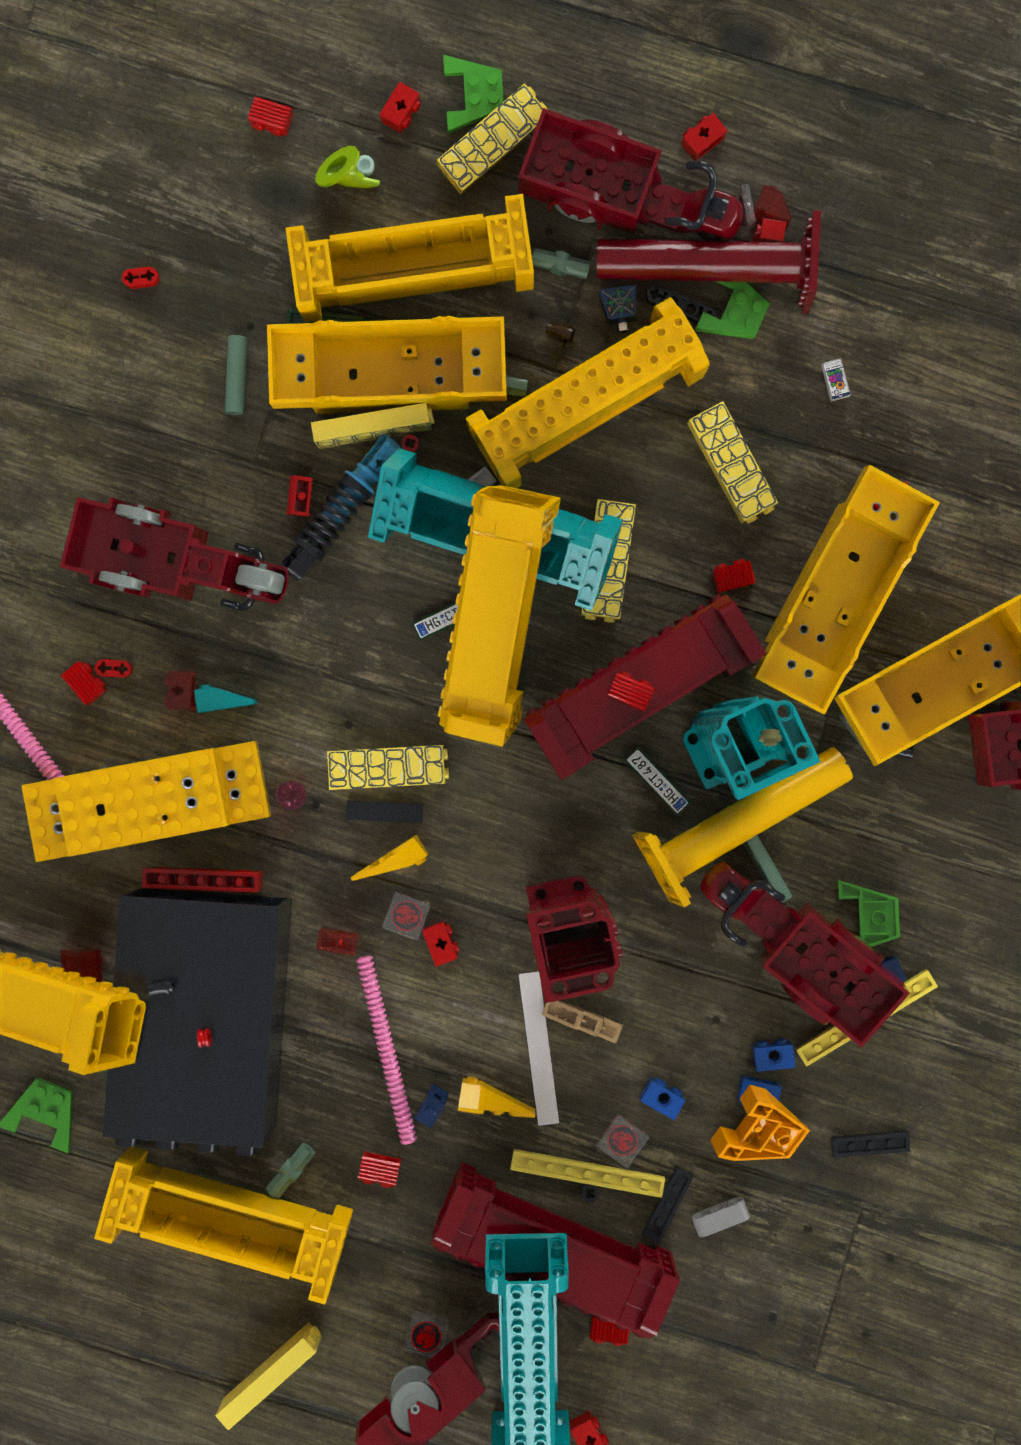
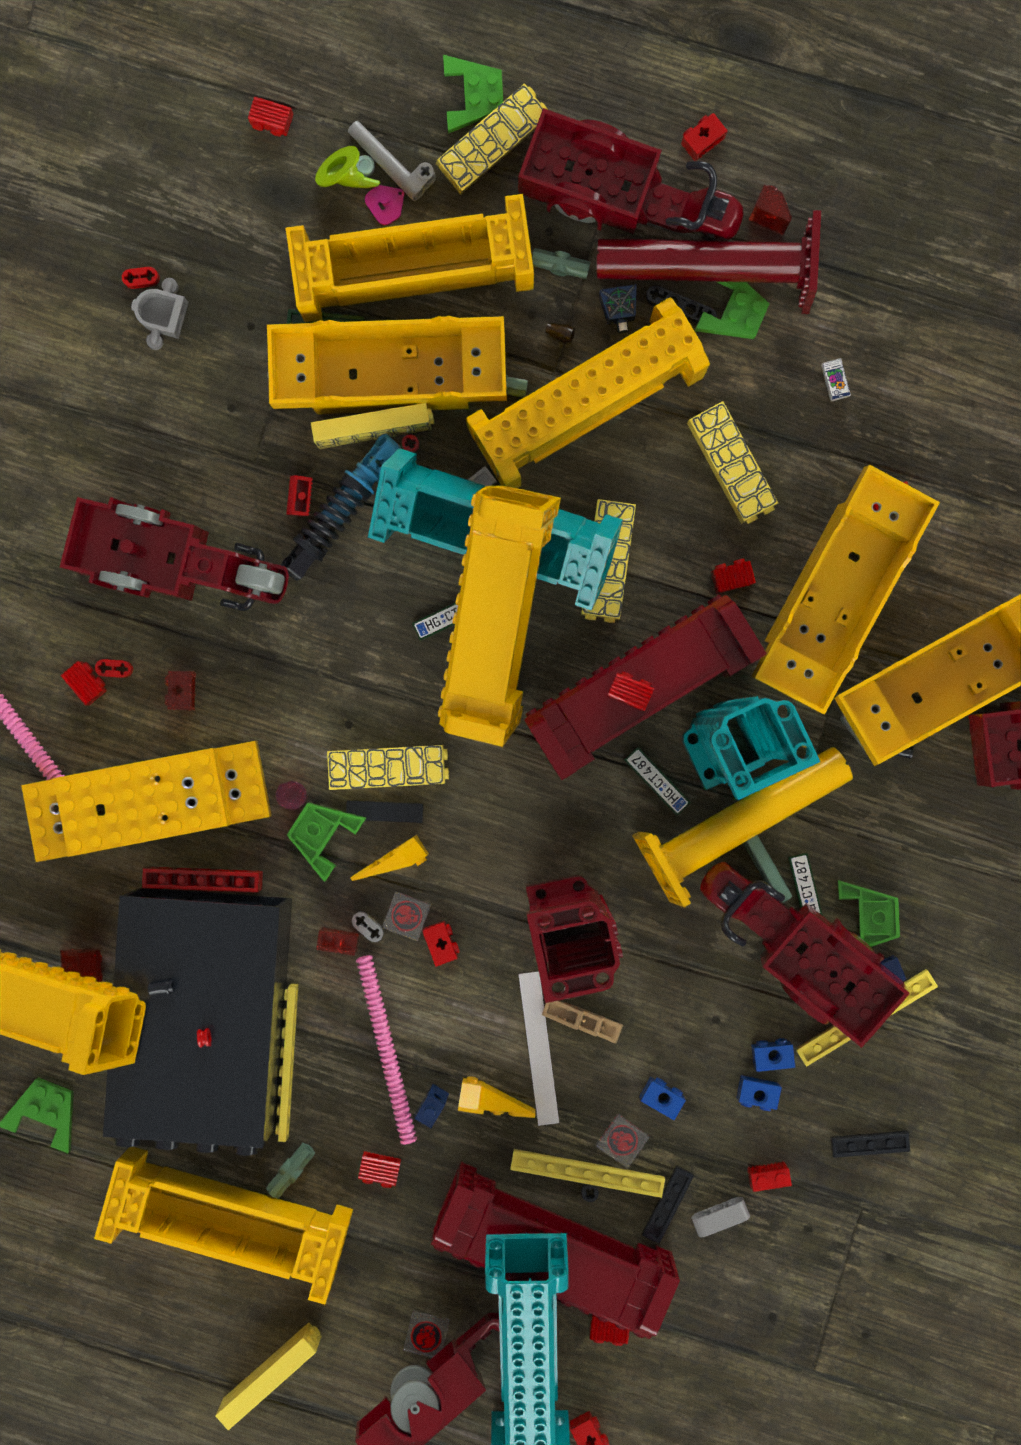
teal slope [194,684,258,713] -> none
sand green brick [224,335,248,415] -> none
red brick [380,81,421,134] -> none
light orange wedge [710,1085,810,1161] -> none
clear tile [736,184,756,237] -> none
red brick [752,219,787,242] -> none
olive plate [759,729,782,746] -> none
none -> light grey piece [131,278,189,350]
none -> light yellow plate [275,984,299,1142]
none -> bright green wing [287,802,366,882]
none -> light grey axle [348,121,436,202]
none -> light grey beam [352,911,384,942]
none -> dark pink piece [365,185,405,225]
none -> red brick [747,1161,792,1192]
none -> tile [788,853,823,916]

